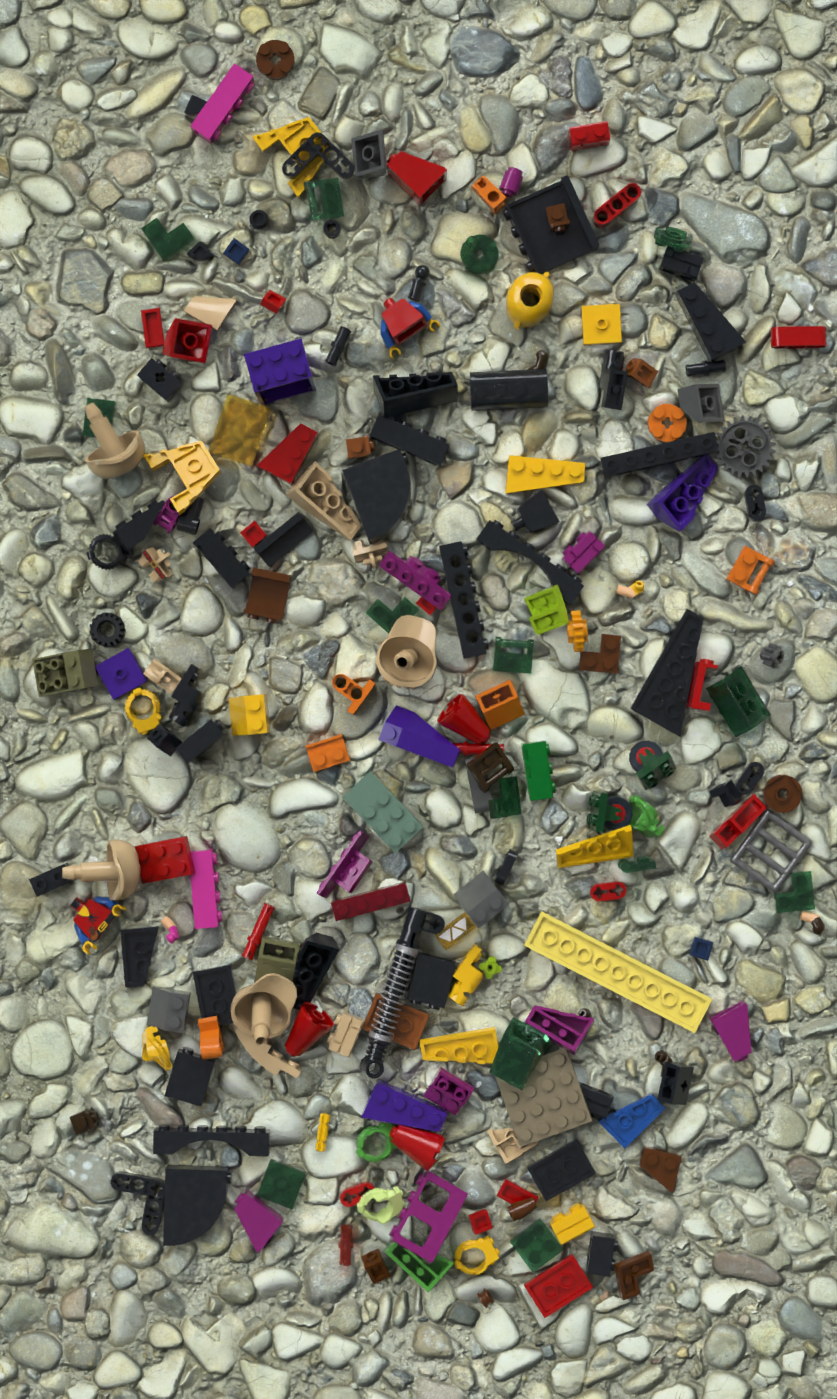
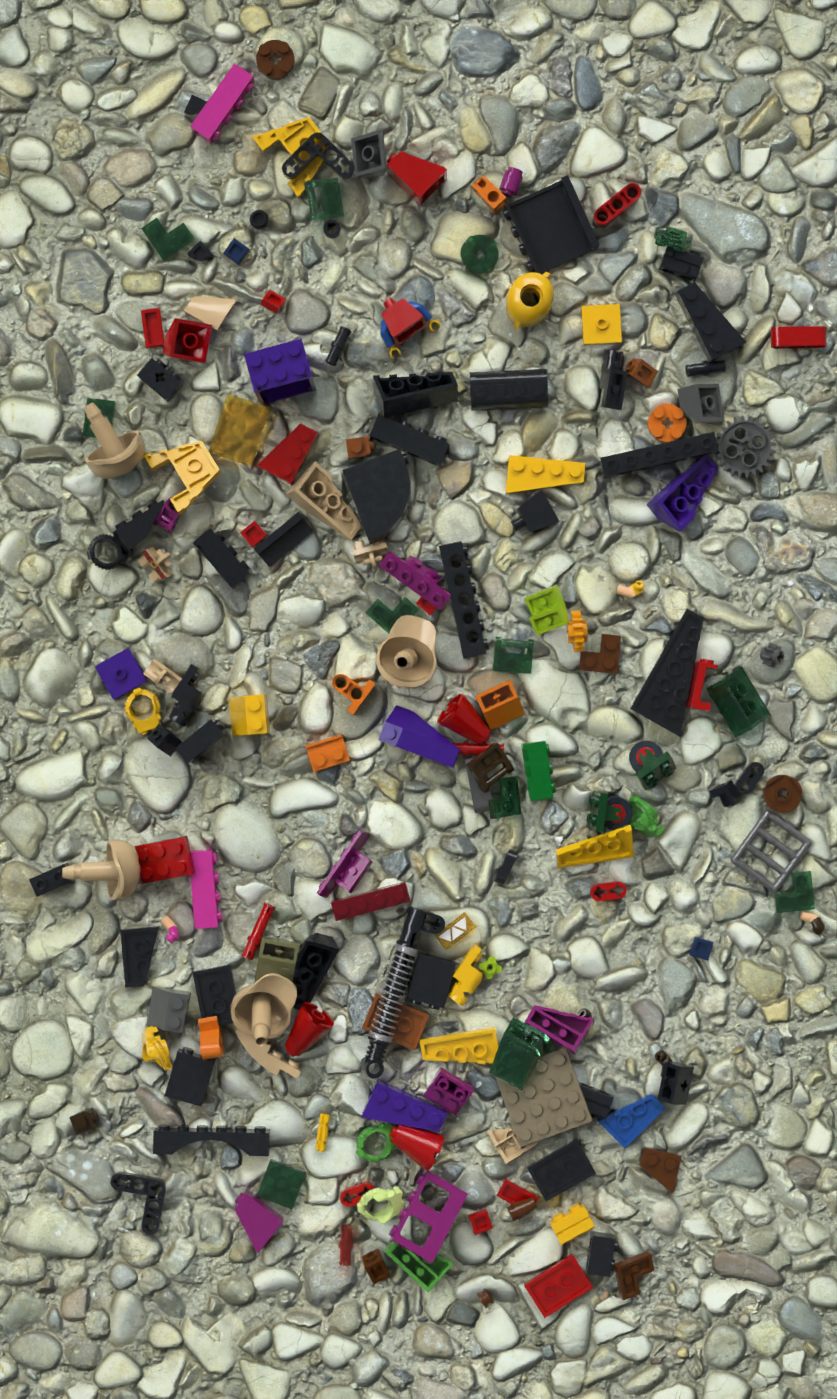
olive slope [32,649,98,697] -> none
torso [70,896,126,955] -> none
black tyre [89,612,126,647] -> none
black brick [163,1165,232,1246] -> none
black piece [177,497,205,535] -> none
reddish brown panel [243,567,292,624] -> none
tan brick [326,1011,364,1057] -> none
sand green brick [342,770,423,853] -> none
black pin [408,265,430,302] -> none
yellow piece [453,1235,500,1275] -> none
dark grey slope [454,871,509,928] -> none
black arch [476,520,584,605] -> none
clear green plate [510,1217,564,1273] -> none
light yellow plate [524,911,712,1033] -> none
dark brown arm [527,350,549,370] -> none
reddish brown bracket [545,203,570,233] -> none
magenta brick [562,531,605,575] -> none
red brick [568,121,610,151] -> none
clear green plate [617,855,656,873] -> none
red slope [709,794,767,850] -> none
magenta slope [710,1000,751,1062] -> none
orange plate [726,546,775,596] -> none
black beam [744,485,766,521] -> none

